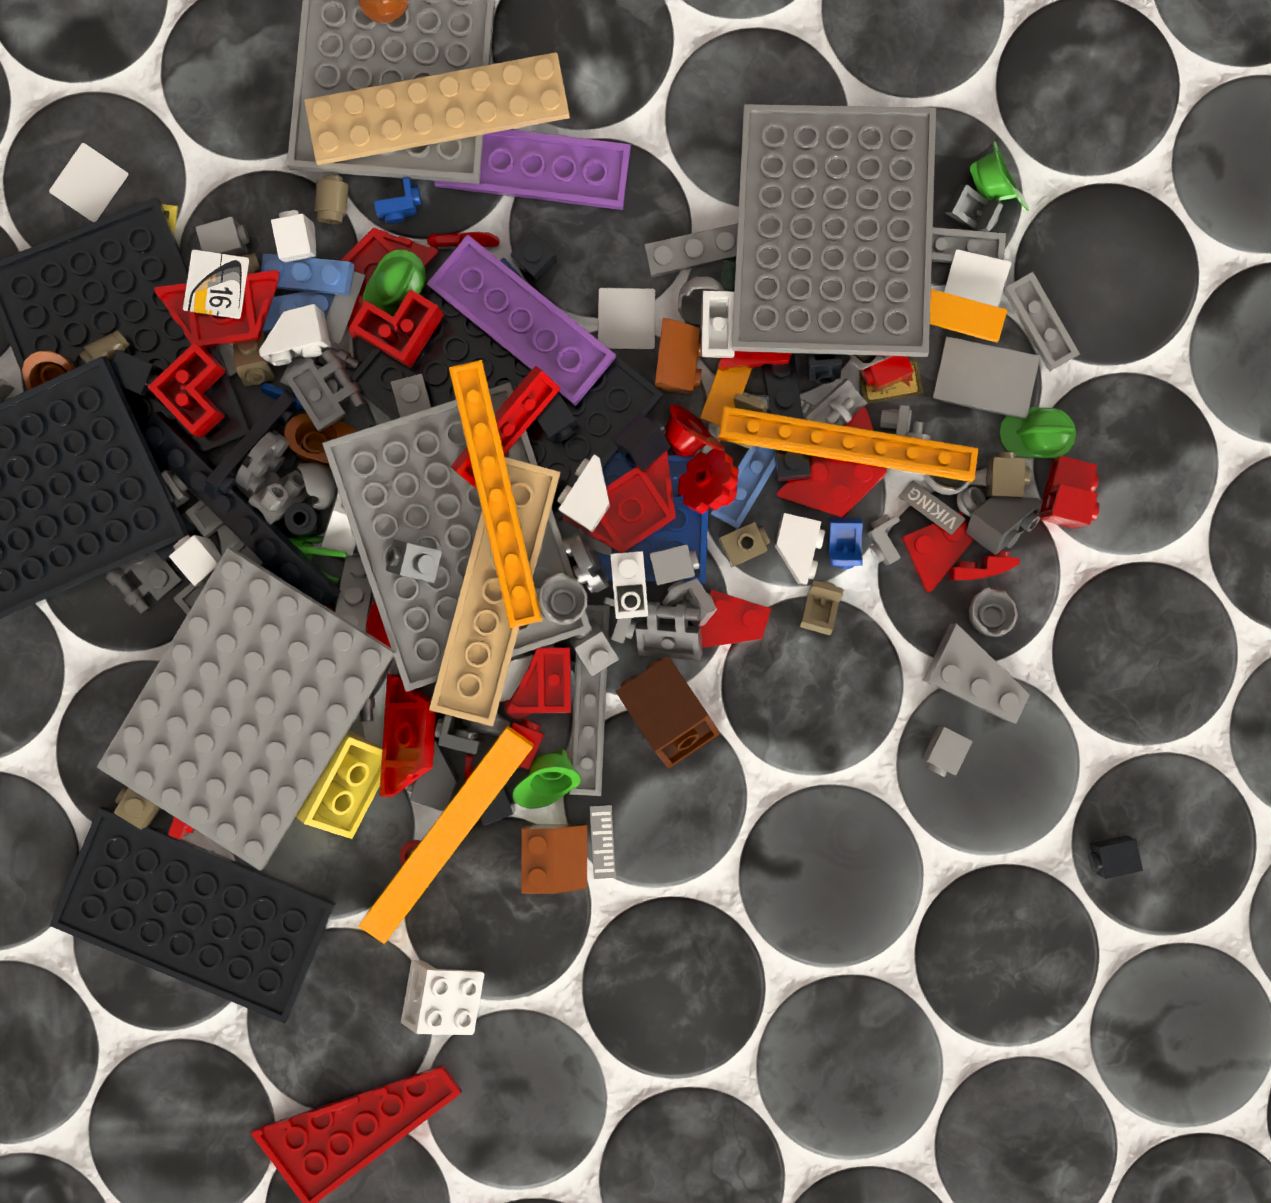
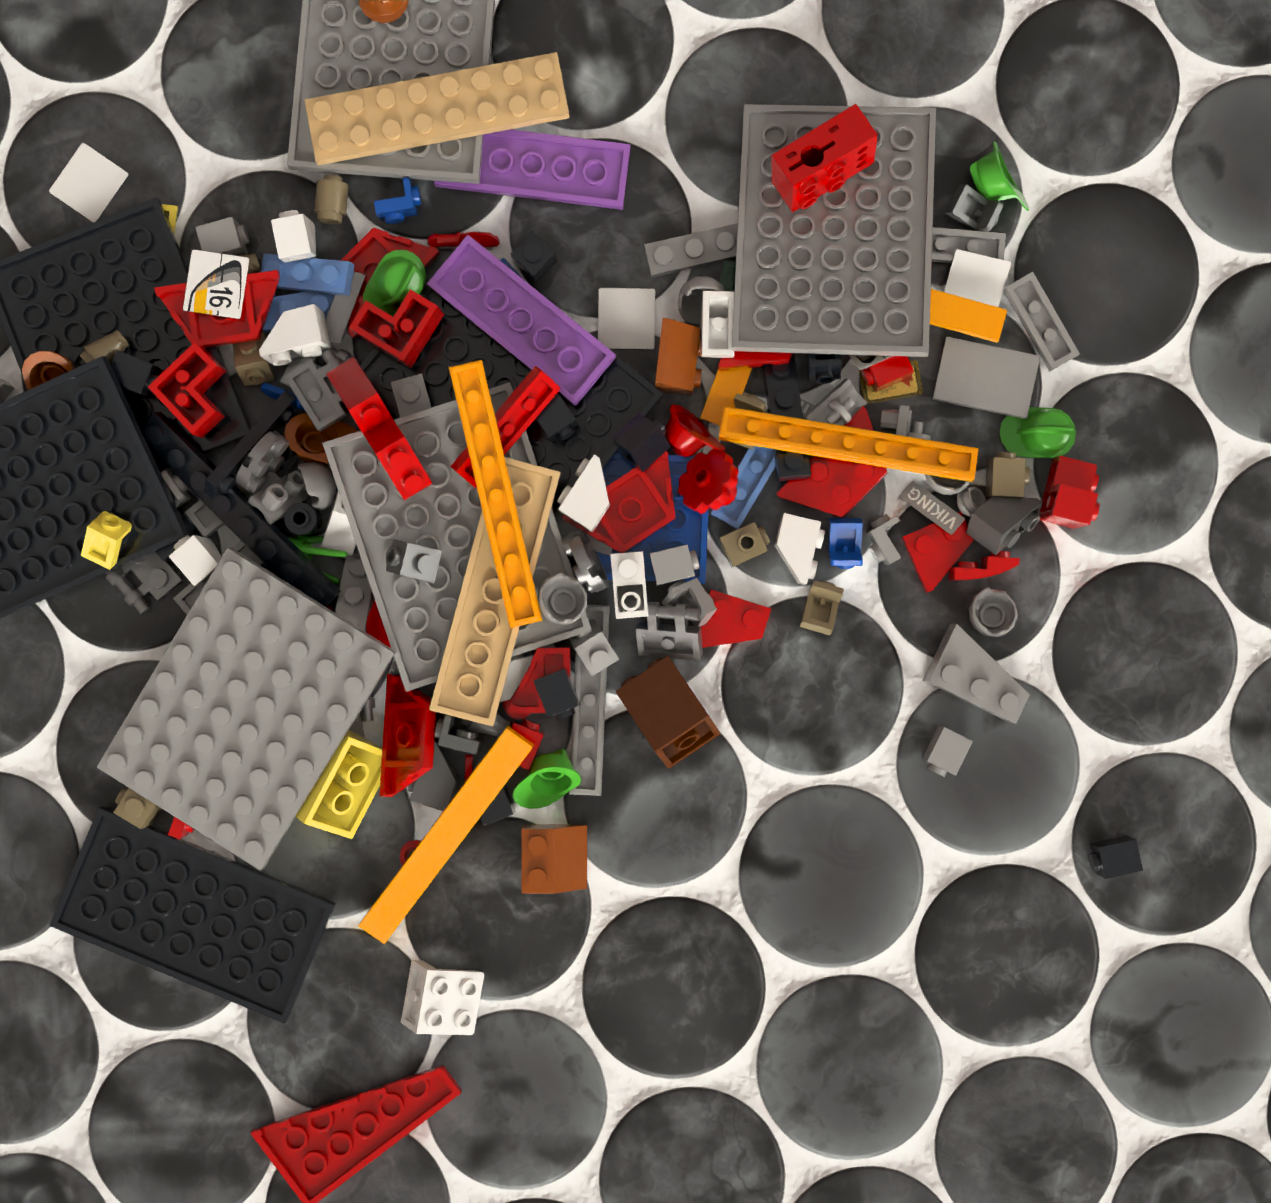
light grey sticker [590,805,616,879] -> none
light grey bracket [603,593,638,643] -> none
none -> light yellow bracket [81,511,132,570]
none -> red arch [326,357,433,501]
none -> black brick [534,668,580,721]
none -> red piece [771,104,878,213]

